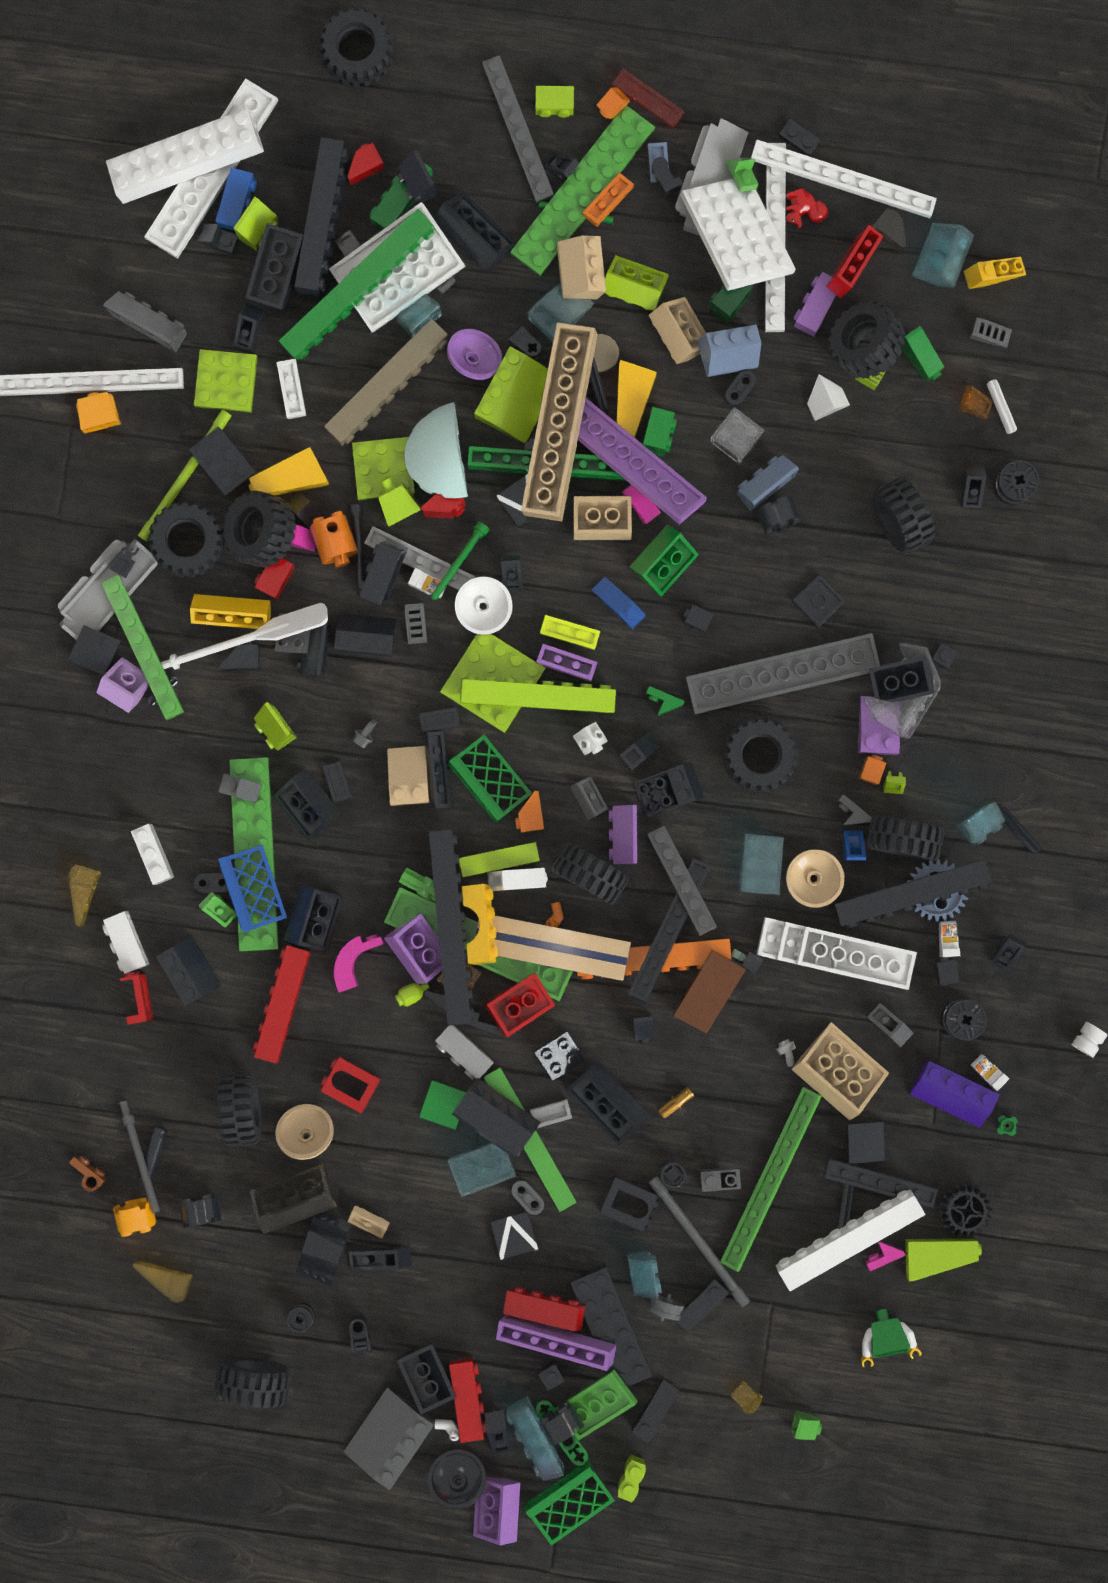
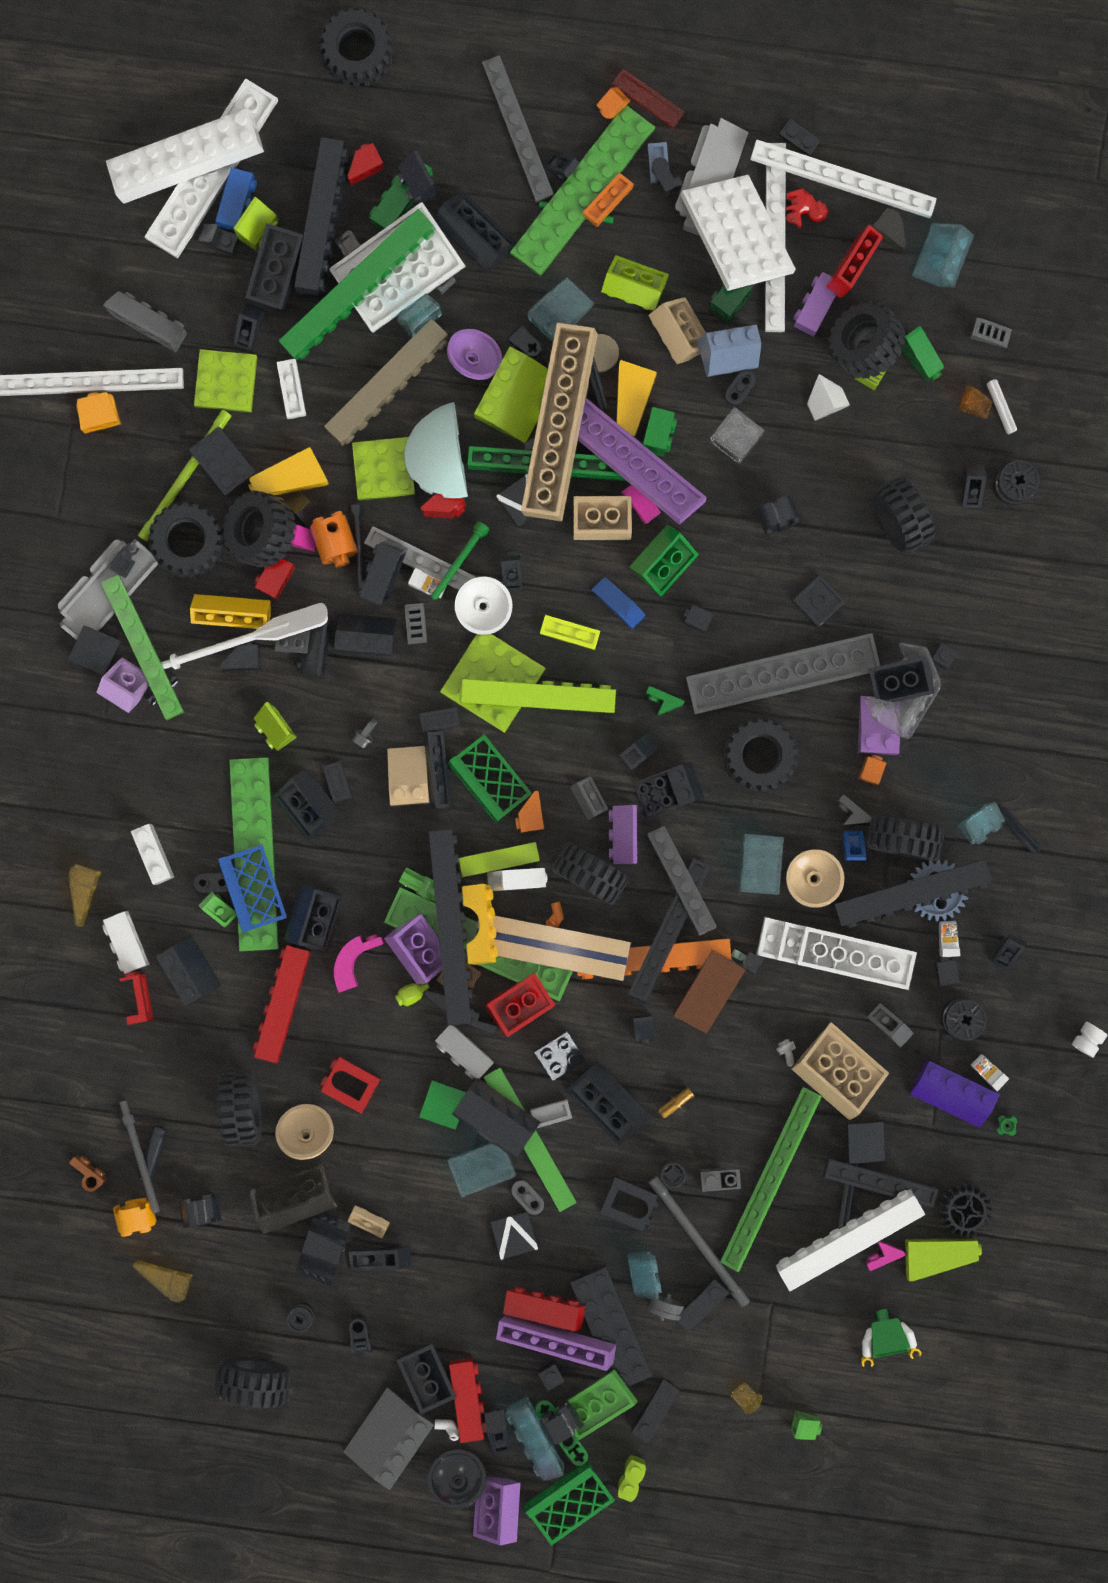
dark grey slope [219,774,262,803] -> none
lime torso [378,477,421,526] -> none
lime brick [536,86,574,118] -> none
medium lavender brick [537,644,597,682] -> none
tan slope [557,236,606,299] -> none
white brick [573,722,607,755] -> none
bright green slope [726,157,758,192] -> none
sand blue slope [737,455,799,511] -> none
lime tile [884,771,906,794] -> none
yellow slope [964,257,1026,289] -> none

